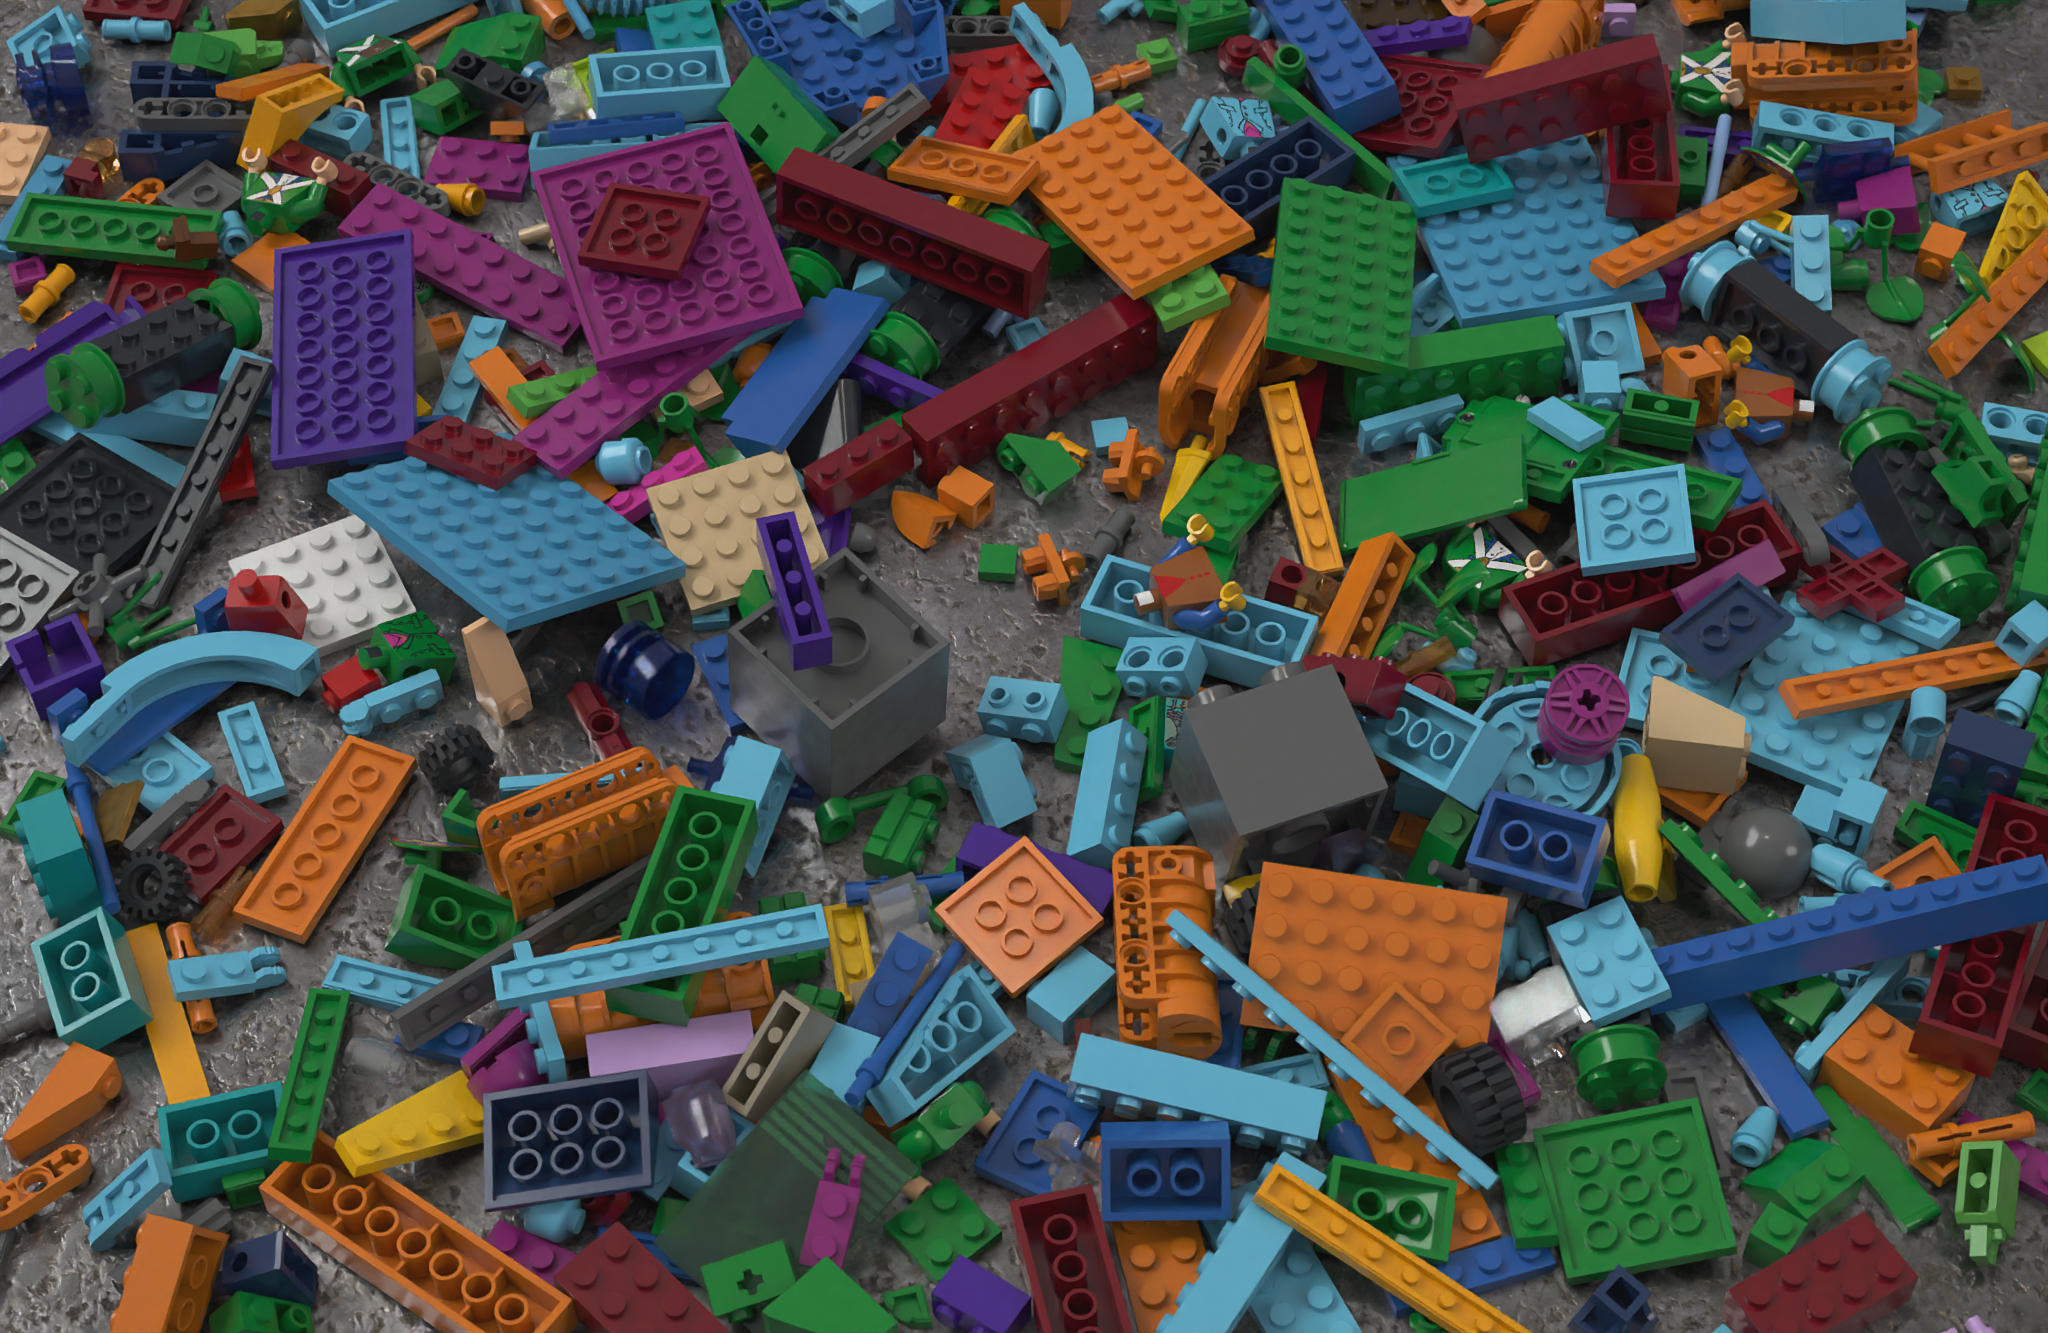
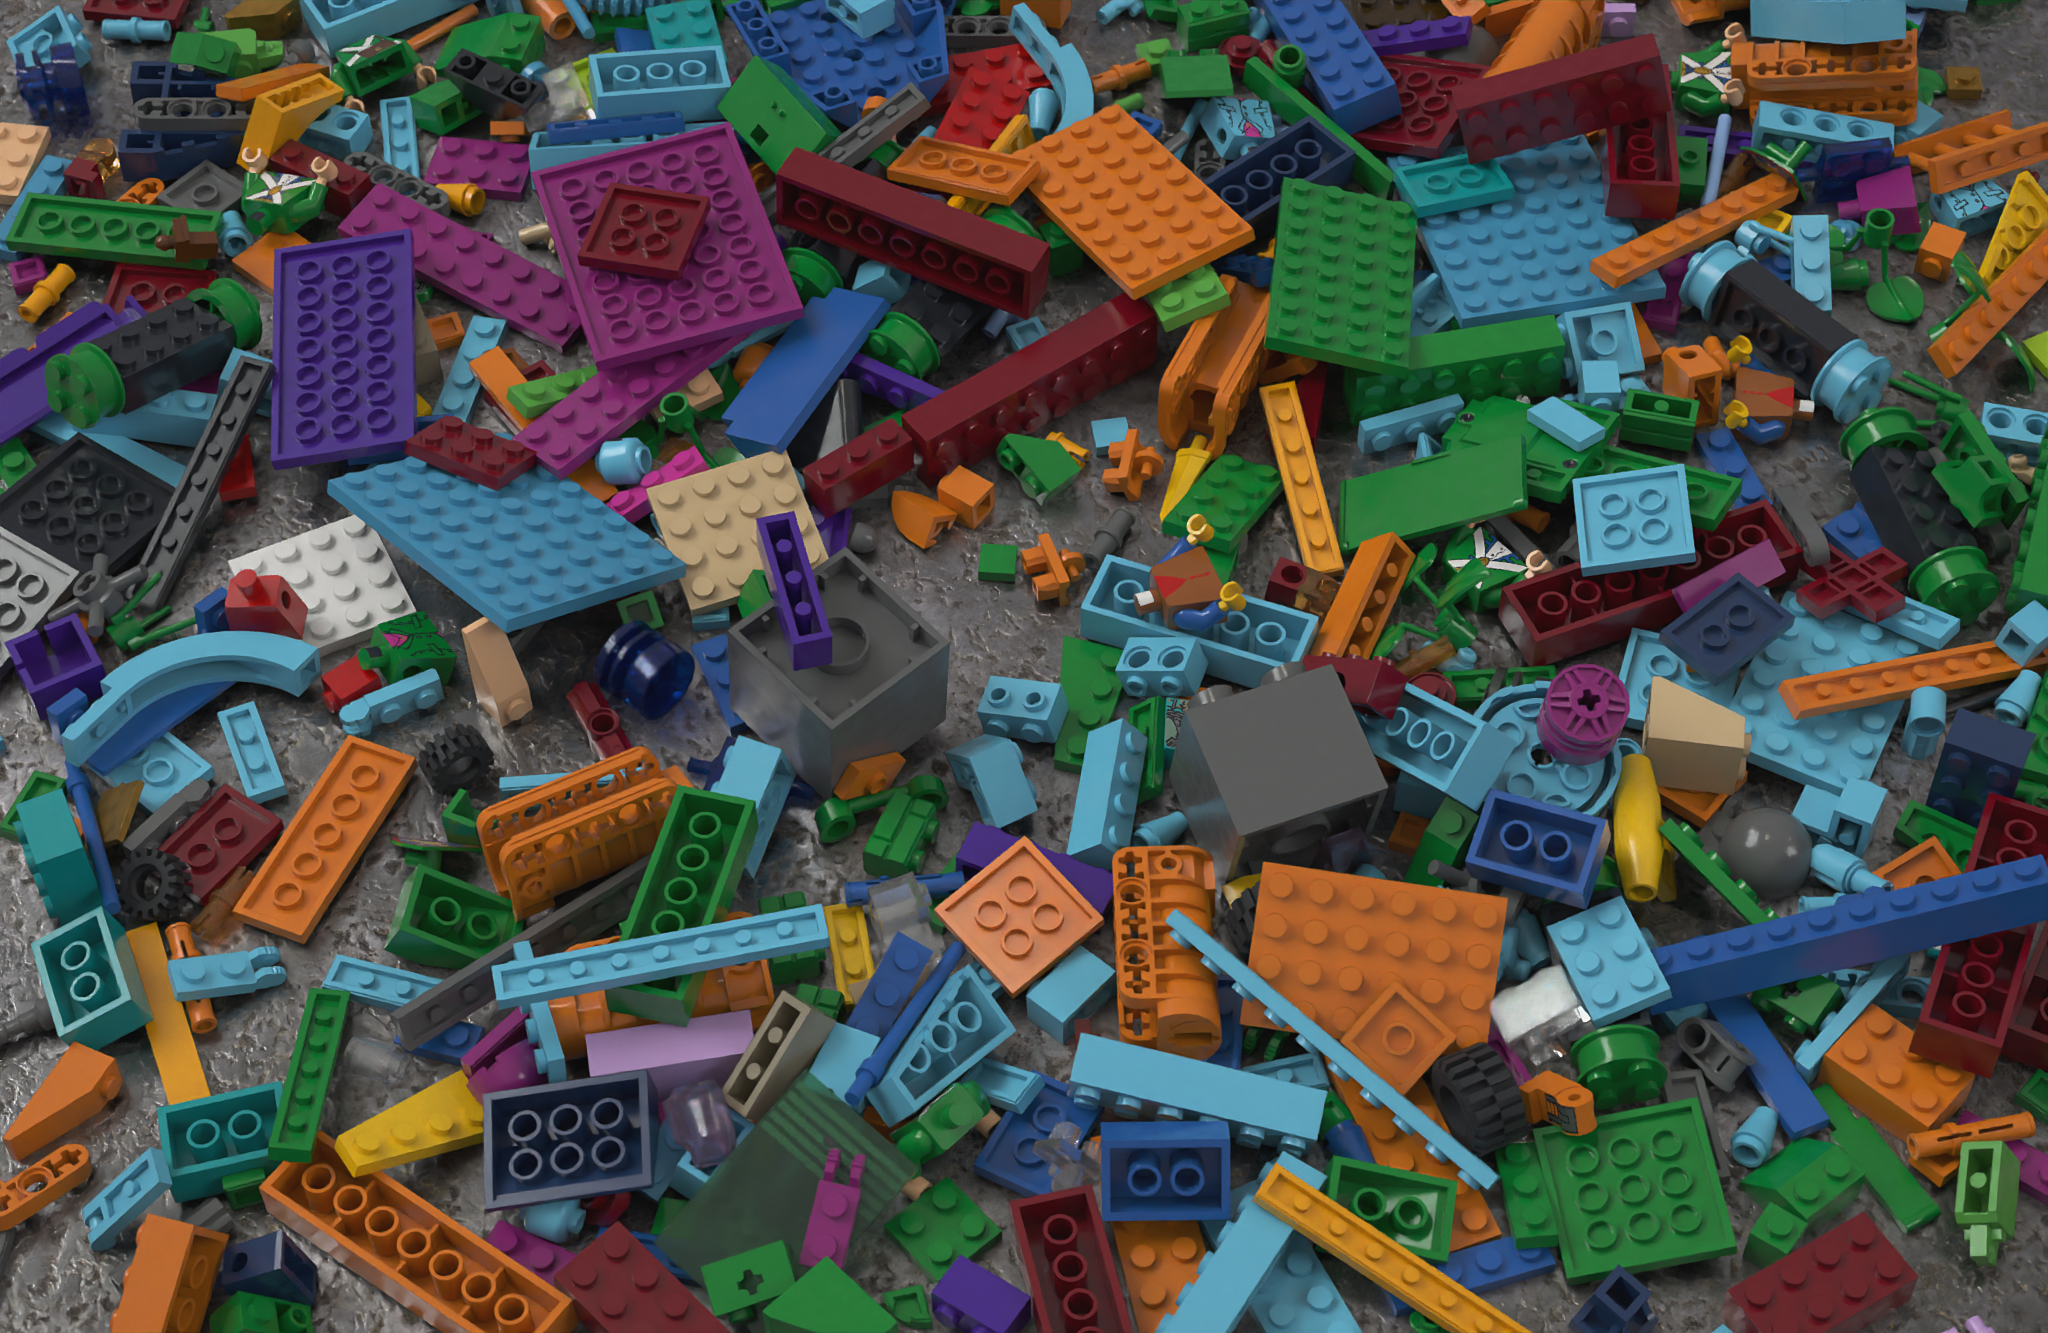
none -> orange plate [834,752,906,801]
none -> medium azure tile [959,1057,1045,1114]
none -> green slope [1159,48,1234,98]
none -> orange leg [1519,1070,1597,1136]
none -> dark grey piece [1676,1017,1757,1092]

